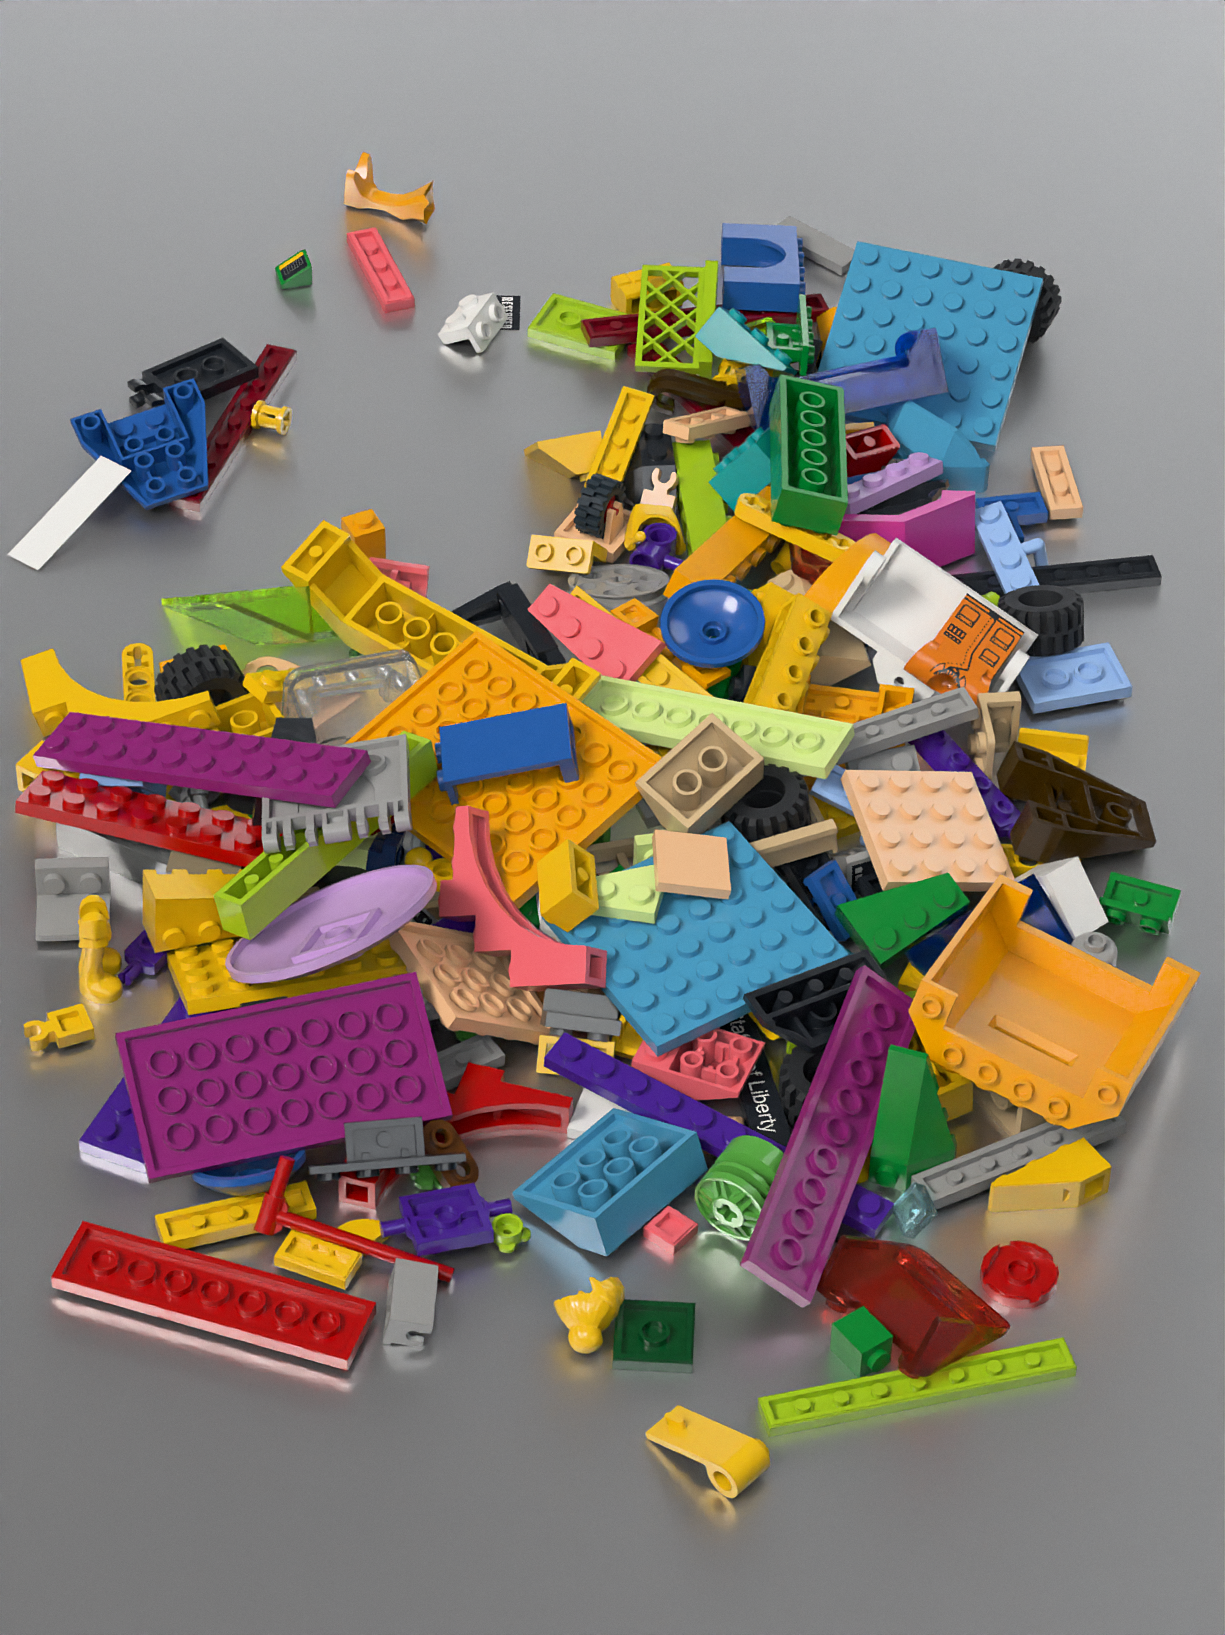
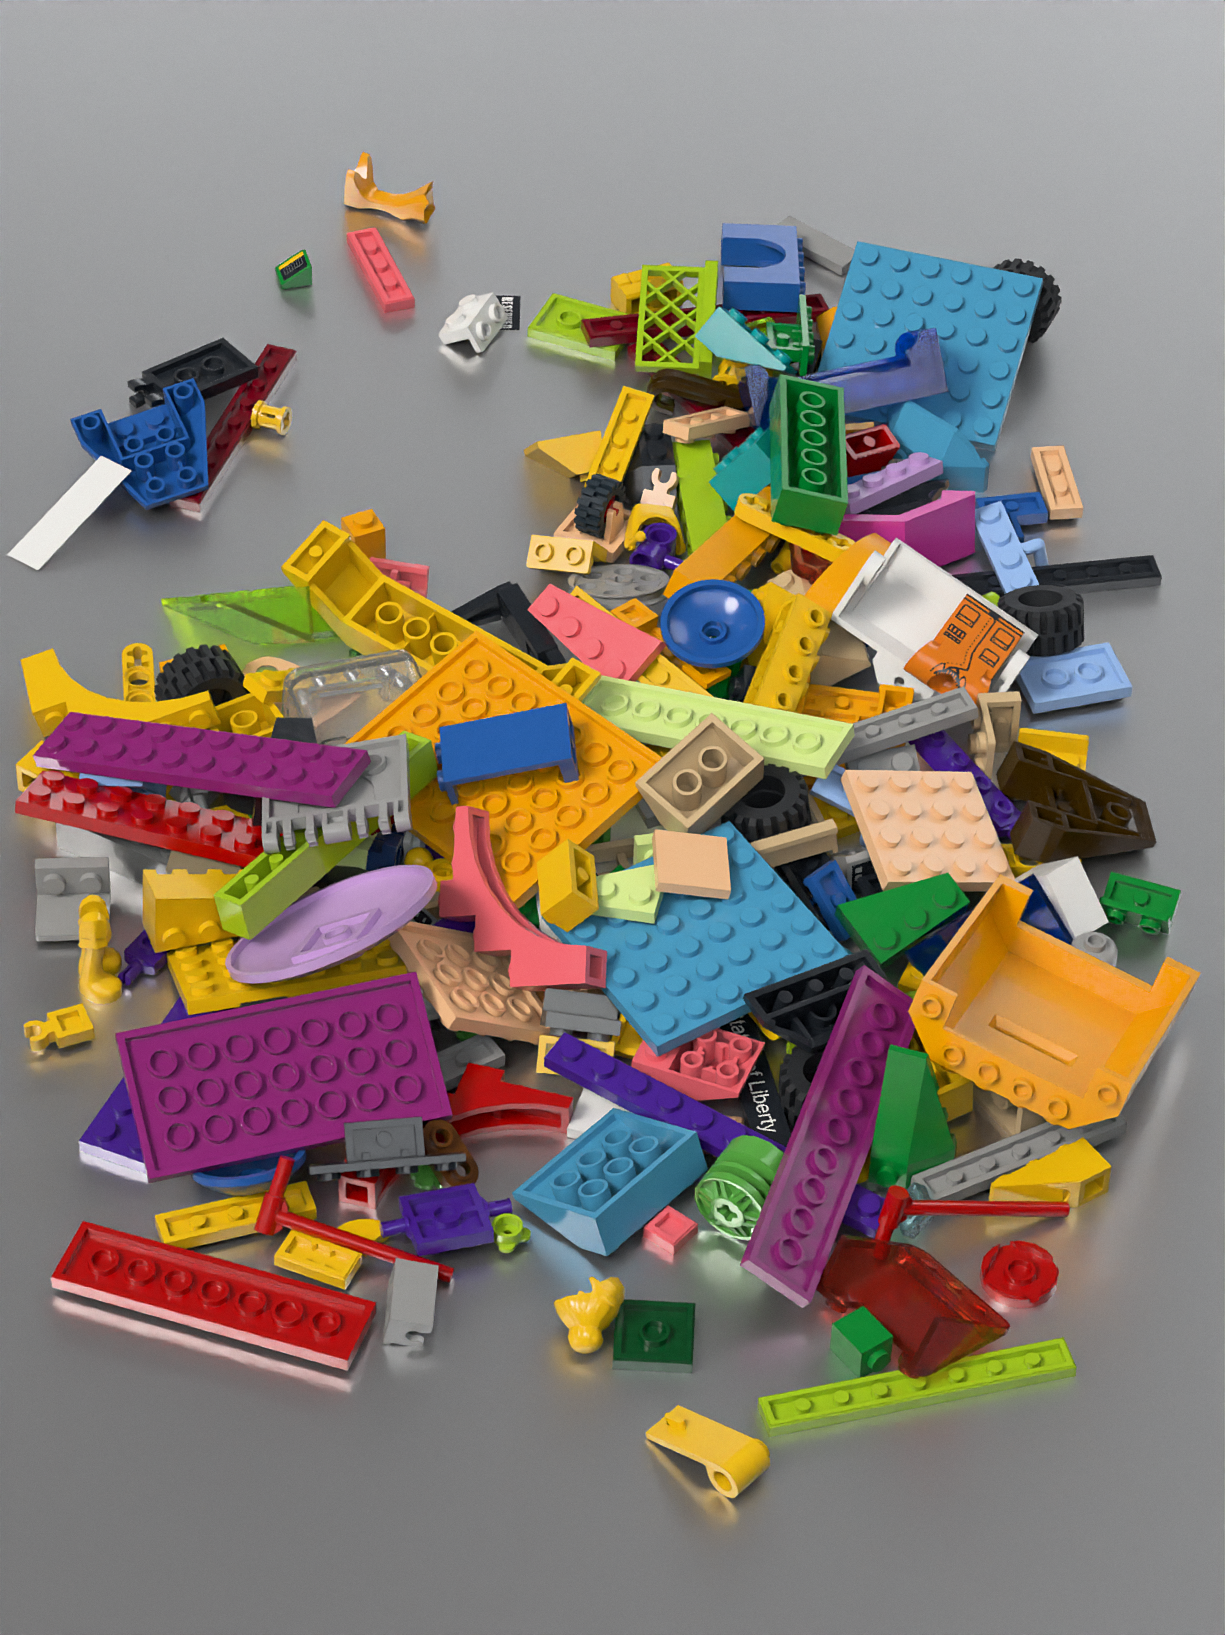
none -> red bar [870,1185,1070,1258]

